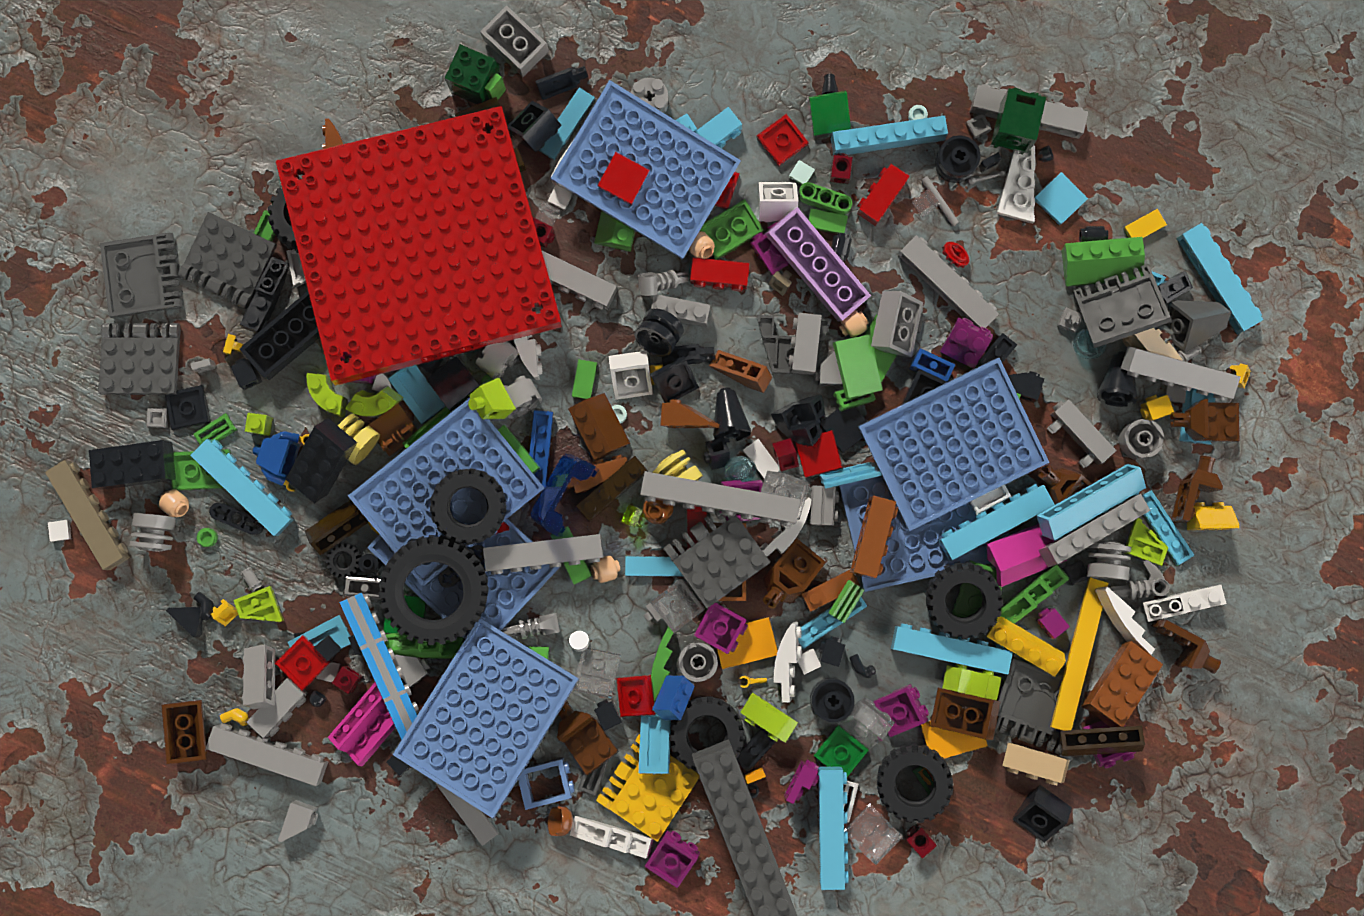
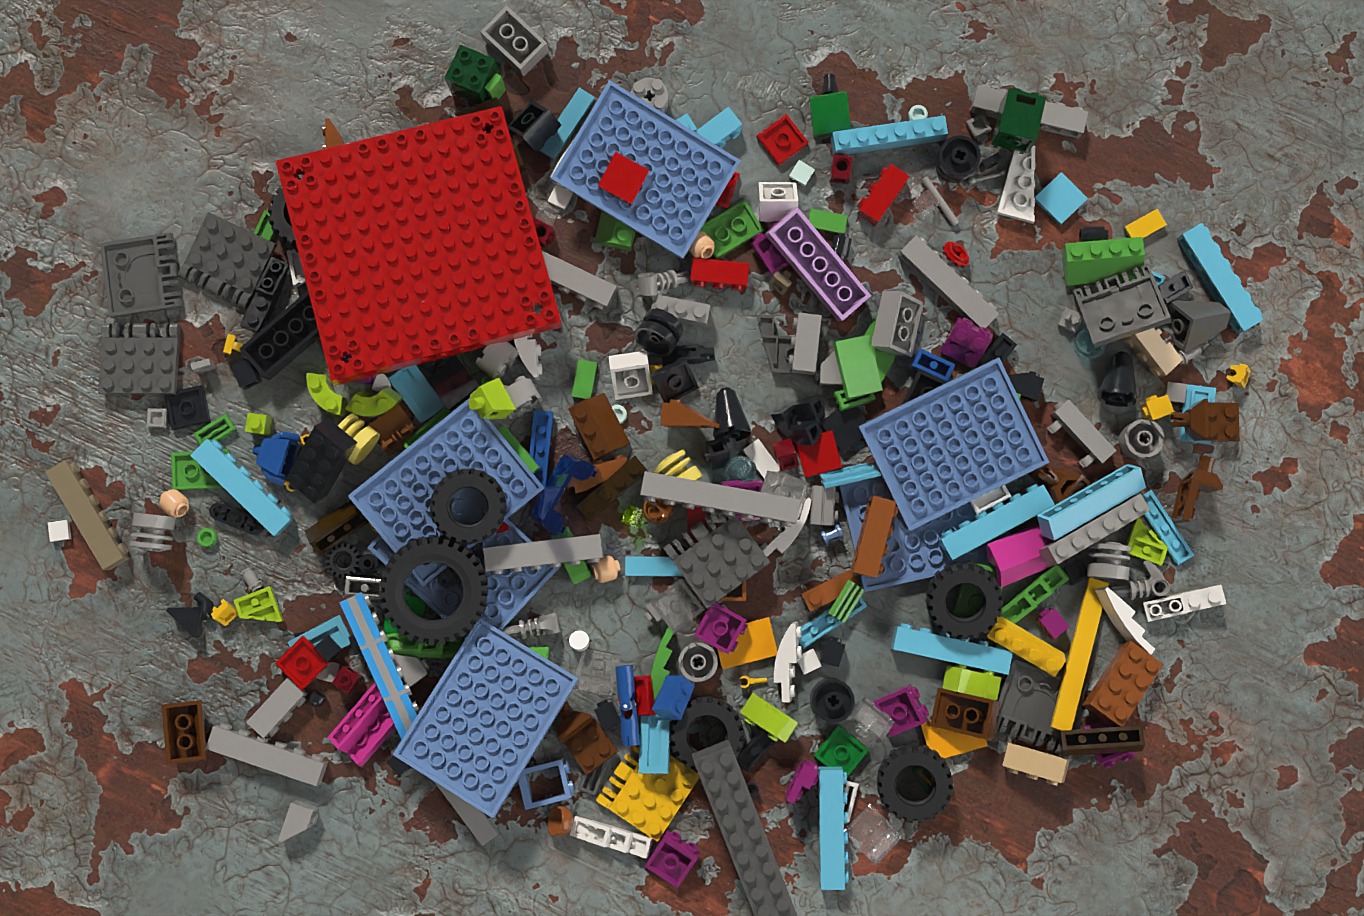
black brick [89,440,176,490] -> none
yellow arm [220,708,249,726] -> none
light grey brick [242,644,275,710] -> none
black hinge [535,66,589,100] -> none
dark orange slope [709,350,773,393] -> none
light orange tile [744,768,766,784] -> none
reddish brown plate [763,538,826,609] -> none
bright green beam [798,182,852,215] -> none
light nougat head [839,310,869,338] -> none
black arm [849,654,876,678] -> none
dark red brick [904,825,937,859] -> none
black slope [1012,784,1072,843] -> none
black hinge [1038,145,1054,162] -> none
light grey brick [1121,346,1241,400] -> none
reddish brown plate [1151,620,1221,674] -> none
yellow slope [1187,502,1239,530] -> none
none -> blue piece [615,665,640,746]
none -> medium blue bush [820,524,844,547]

